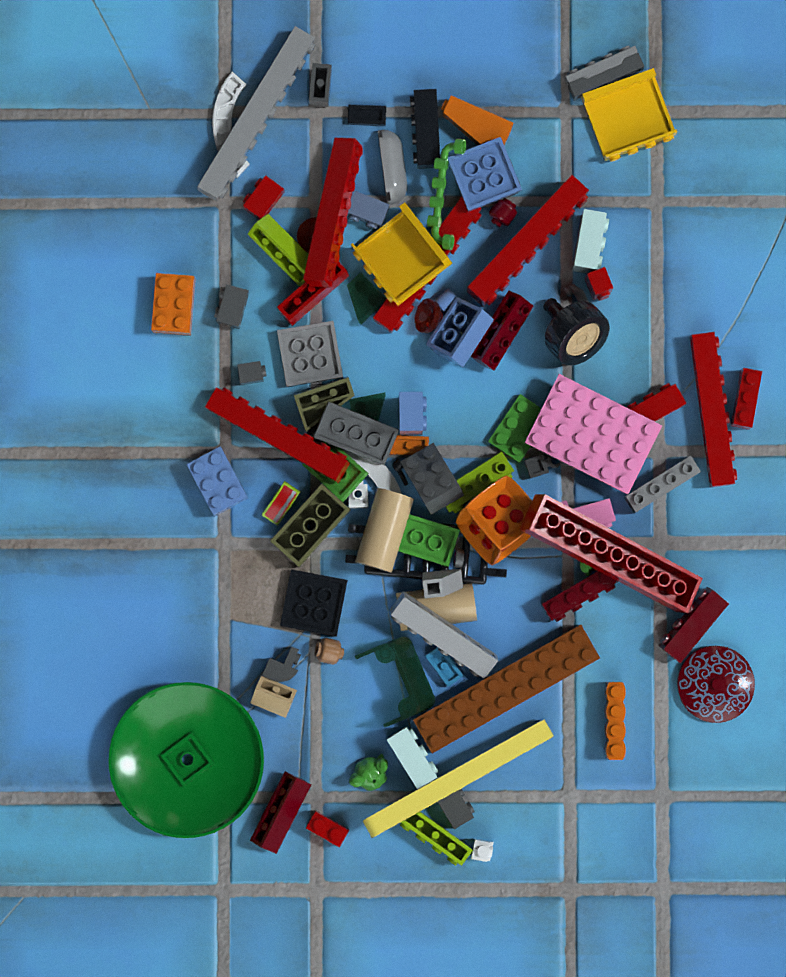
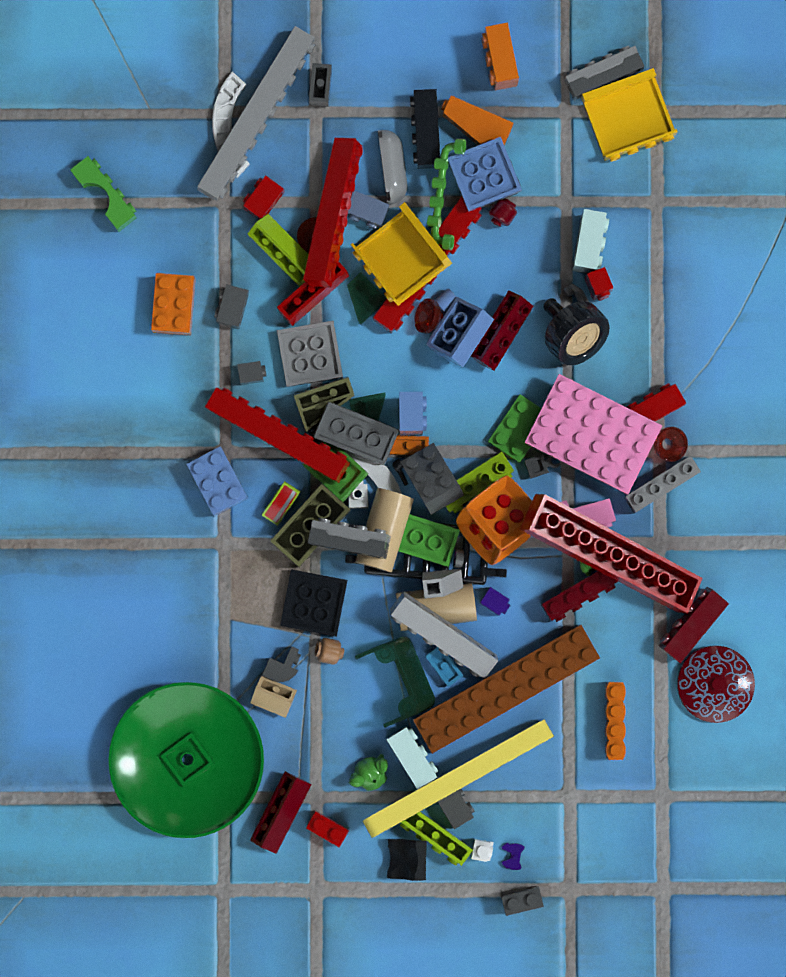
black tile [348,105,386,126] -> none
red brick [467,175,589,307] -> none
red brick [690,332,737,488] -> none
red brick [731,368,762,430] -> none
none -> bright green arch [70,156,137,232]
none -> piece [308,518,391,559]
none -> black brick [387,839,427,881]
none -> dark purple brick [480,587,510,616]
none -> orange brick [481,22,519,91]
none -> dark grey brick [501,886,544,916]
none -> dark purple piece [502,843,525,870]
none -> clear red piece [654,427,688,462]

